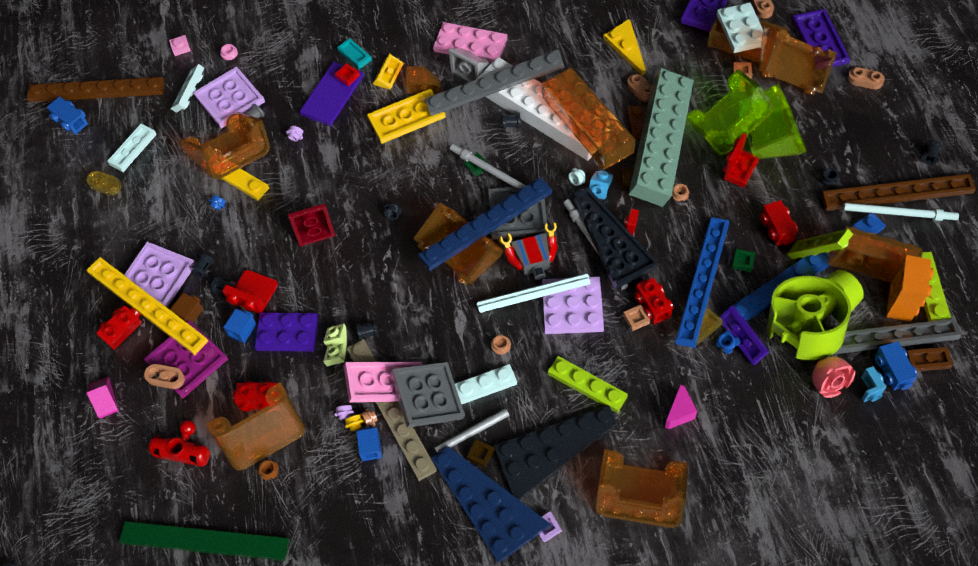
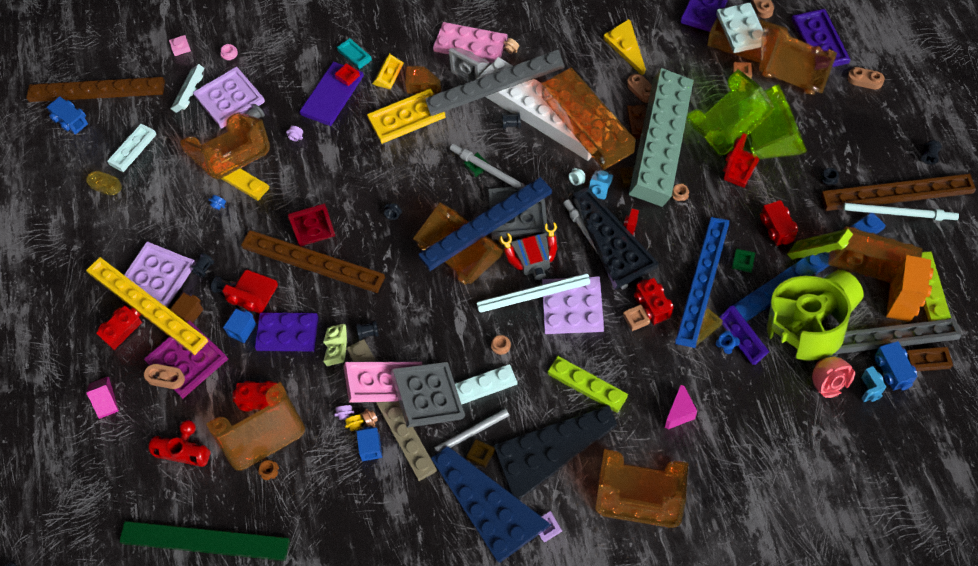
none -> reddish brown plate [241,230,385,293]
none -> light nougat plate [503,38,519,54]

